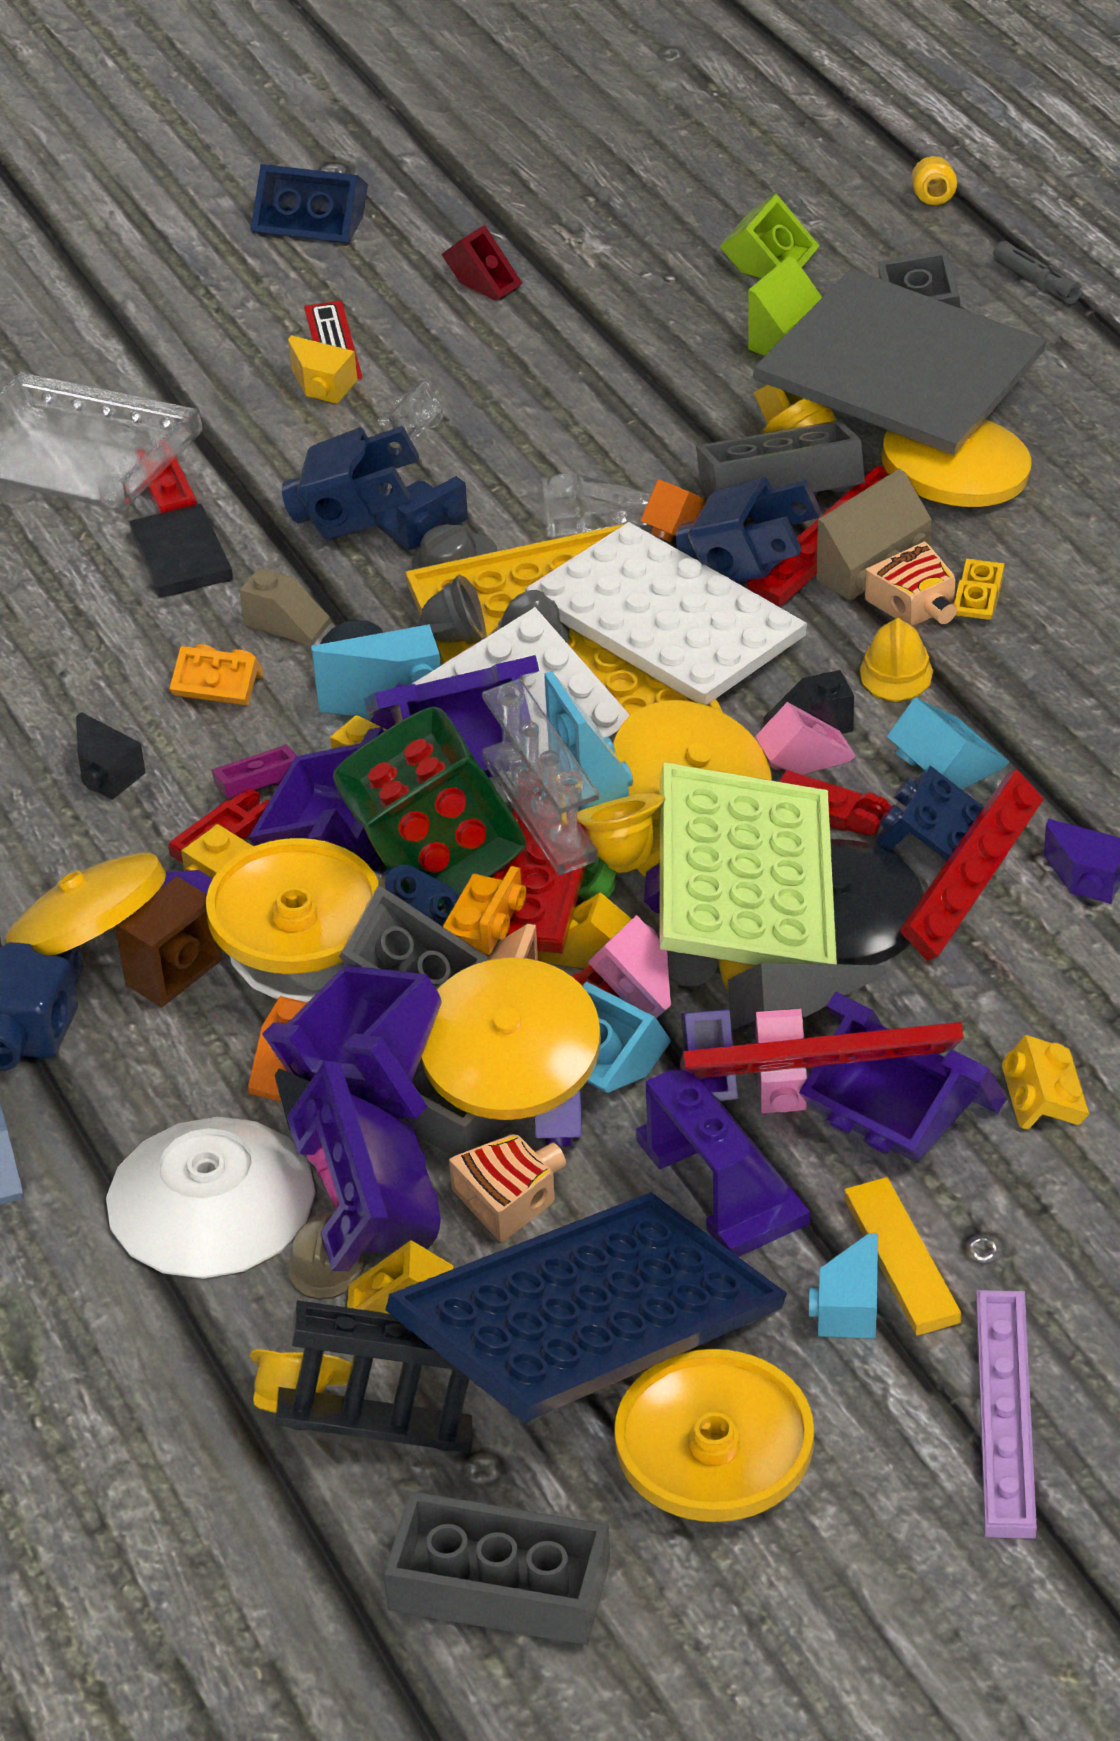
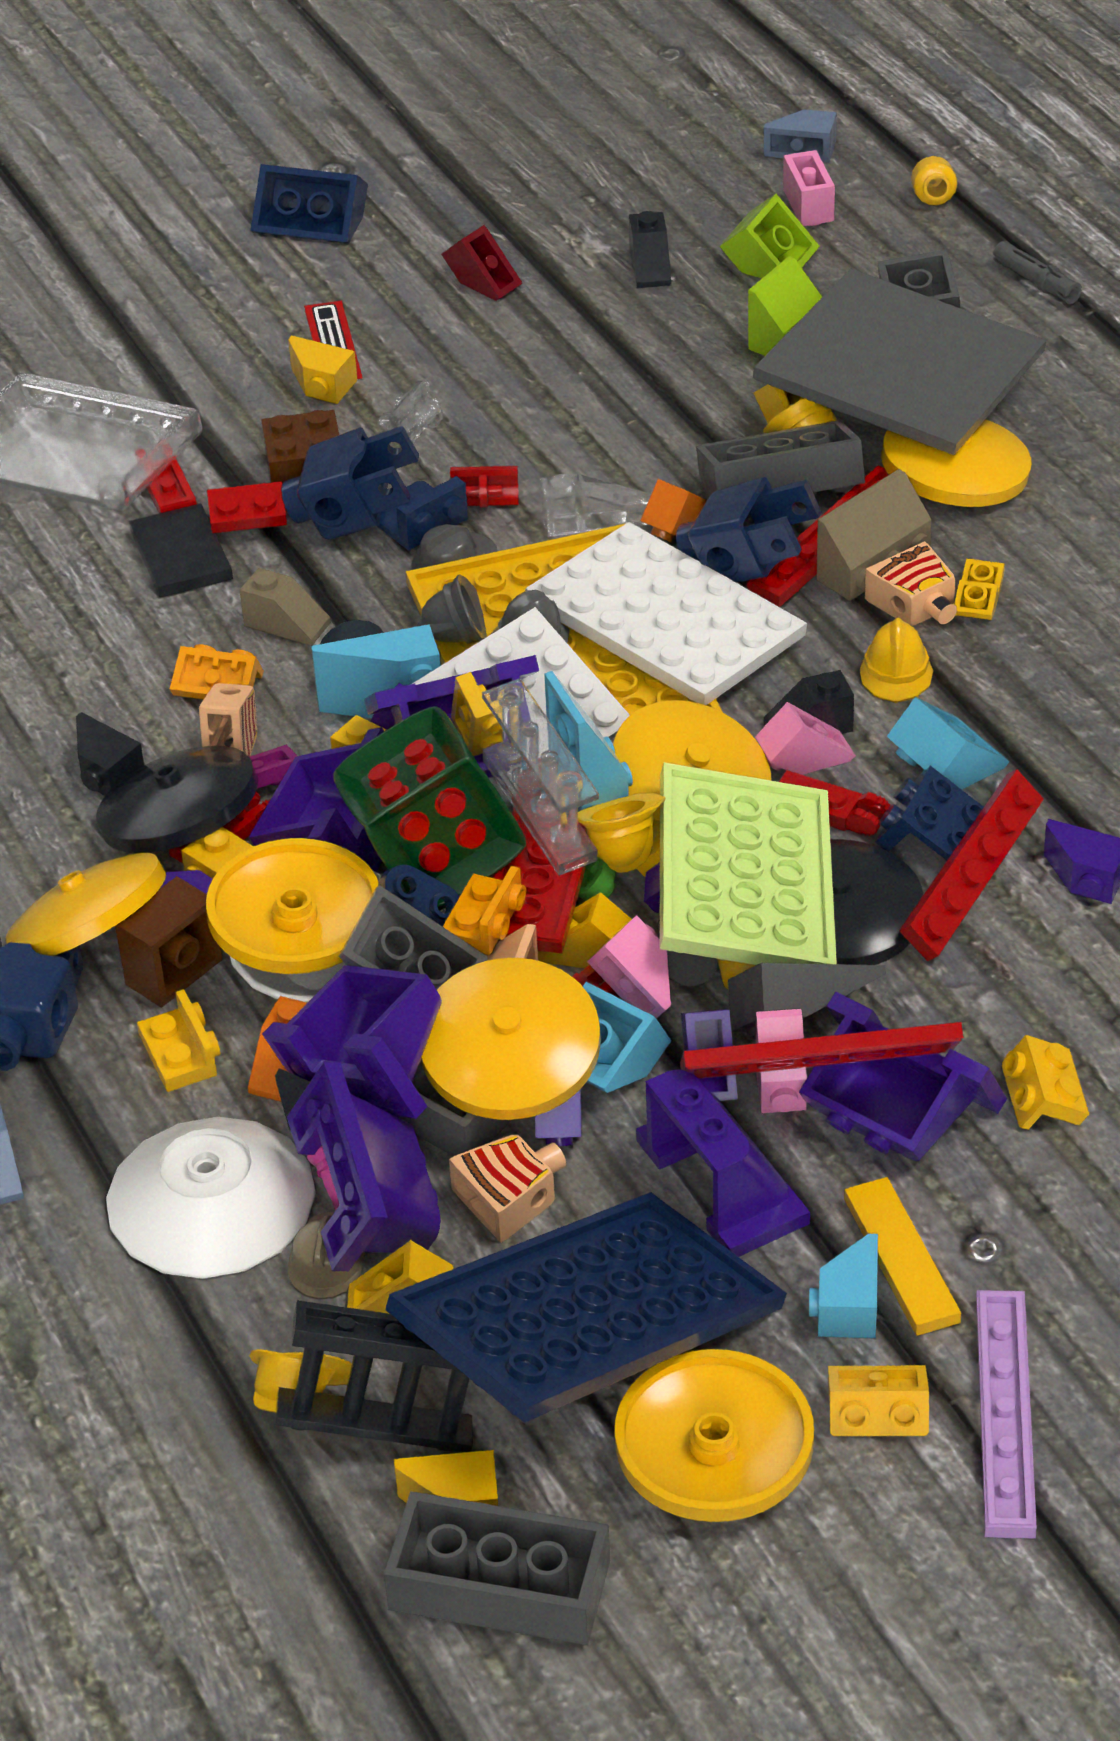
none -> black dish [96,746,258,853]
none -> yellow bracket [137,989,221,1092]
none -> light nougat torso [199,683,257,757]
none -> red bracket [207,481,287,533]
none -> reddish brown brick [261,410,339,484]
none -> yellow slope [394,1450,498,1506]
none -> red hips [450,466,519,508]
none -> yellow bracket [451,672,514,756]
none -> black slope [629,211,671,288]
none -> sand blue slope [764,109,837,163]
none -> bright pink brick [783,150,835,226]
none -> yellow bracket [828,1365,929,1436]

